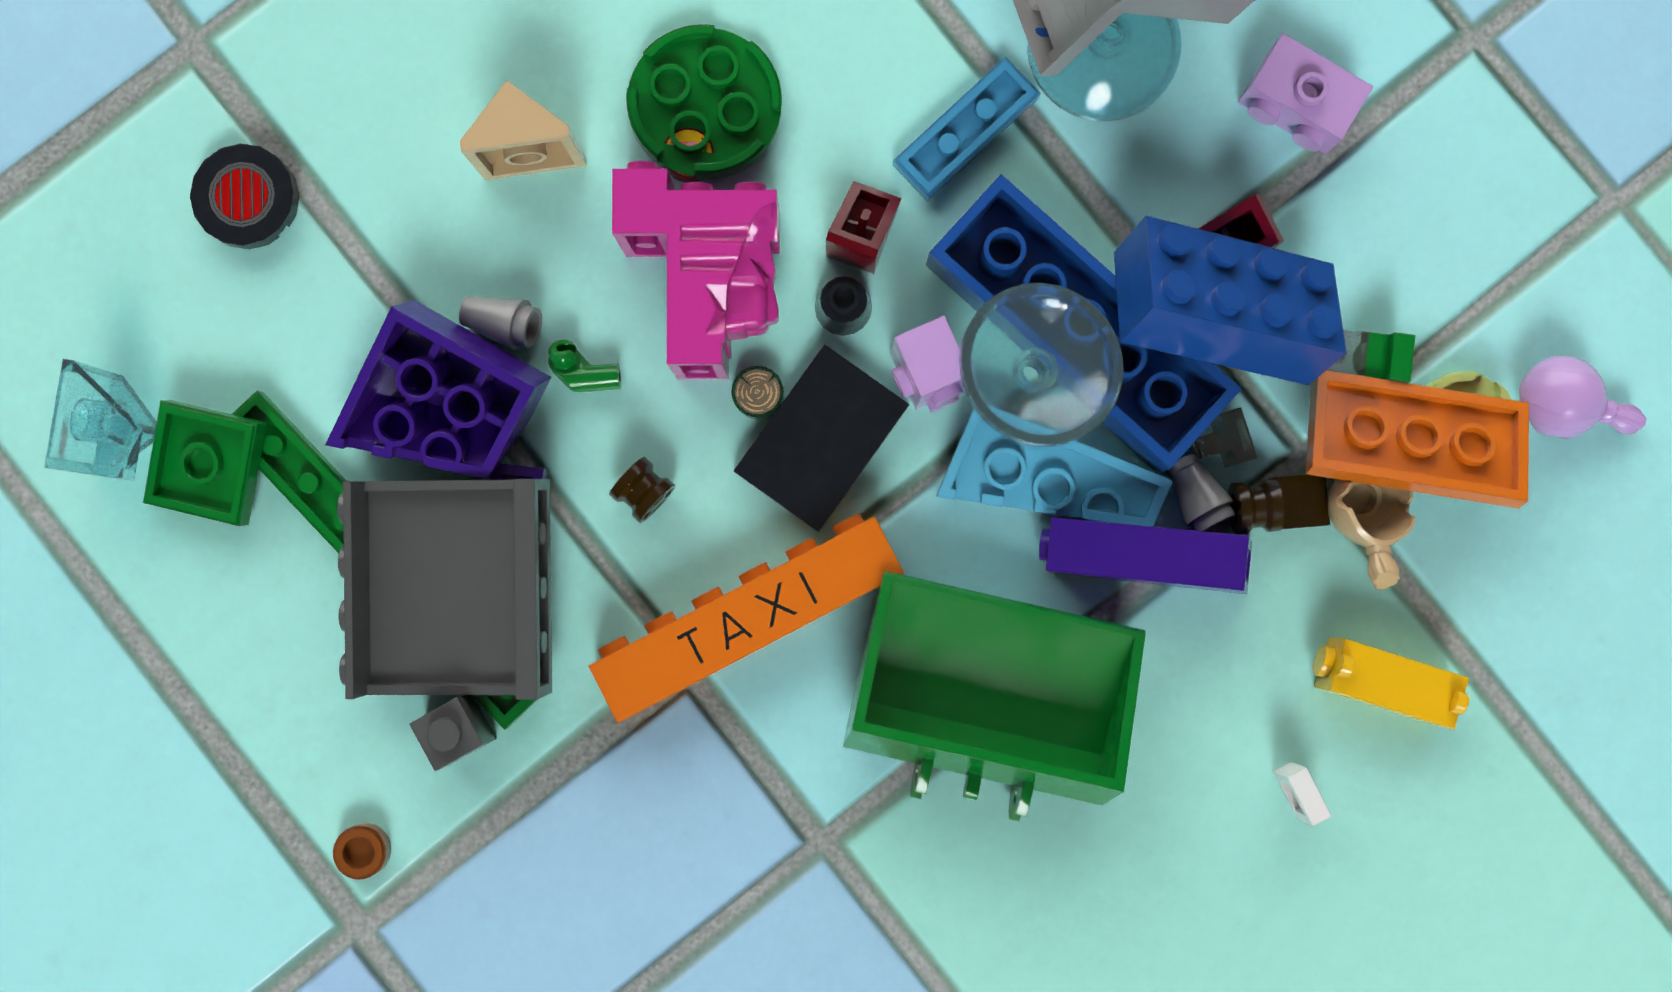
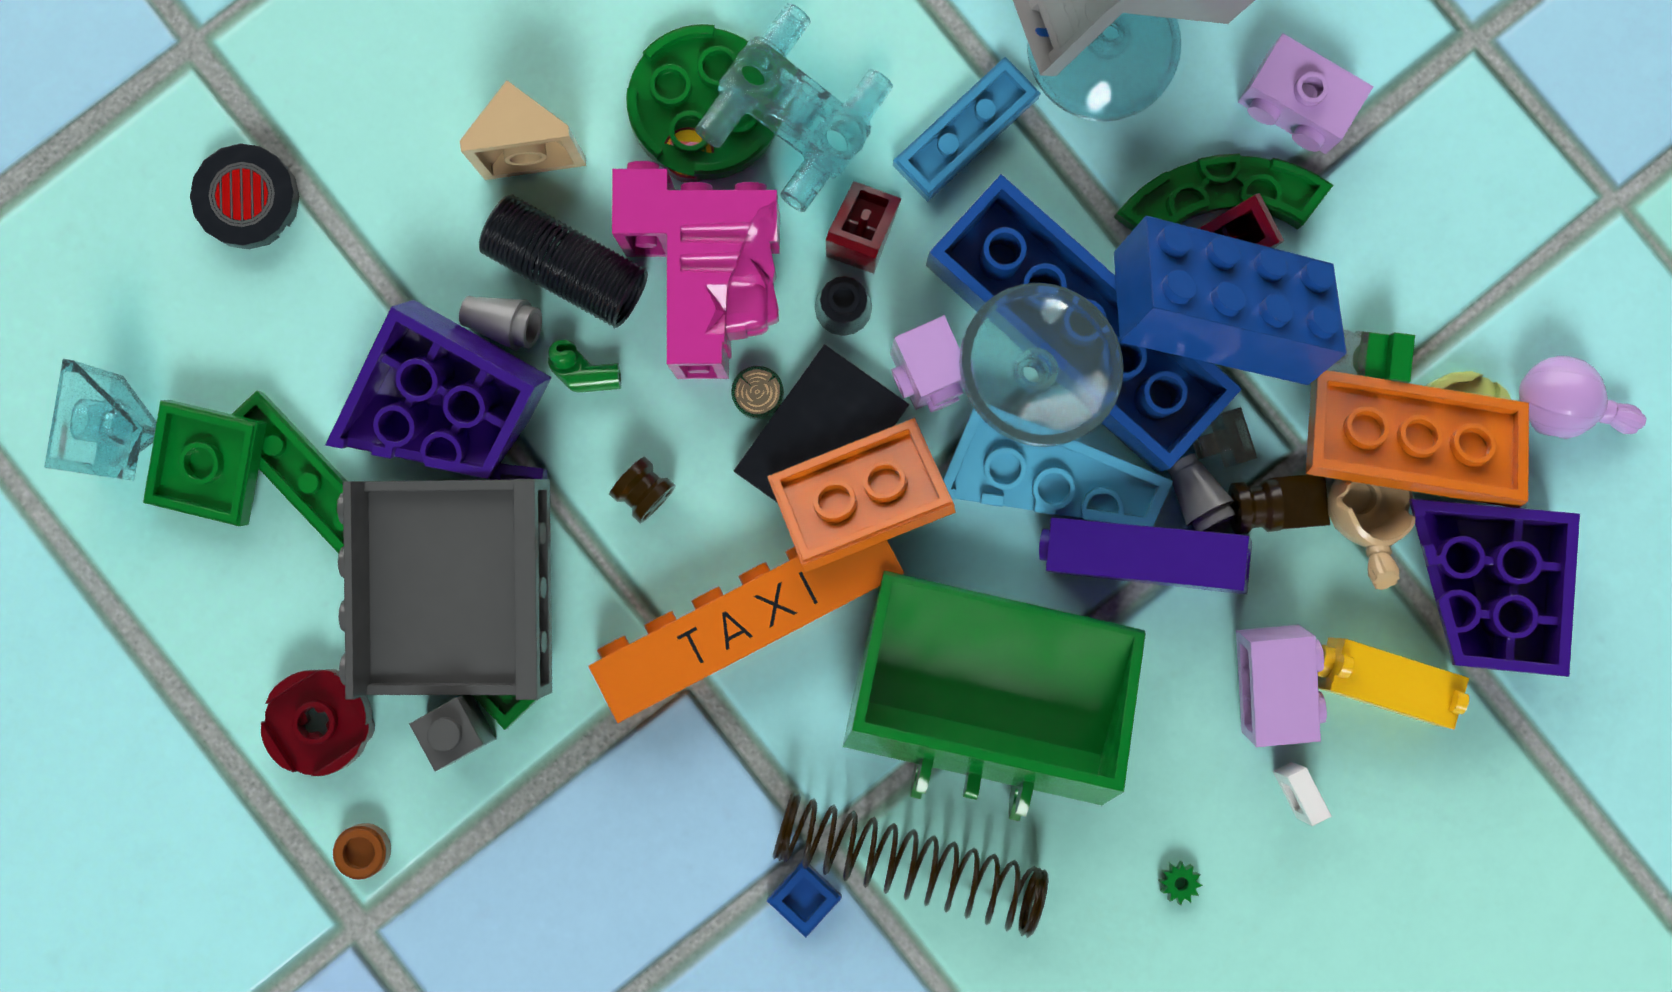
none -> dark red plate [261,669,375,776]
none -> black piece [479,194,648,328]
none -> clear light blue piece [695,3,893,212]
none -> orange tile [767,418,956,573]
none -> blue tile [767,859,842,938]
none -> dark brown piece [772,792,1049,938]
none -> green tile [1114,153,1334,231]
none -> green piece [1158,861,1203,905]
none -> lavender brick [1236,625,1327,747]
none -> dark purple wedge [1409,499,1580,677]

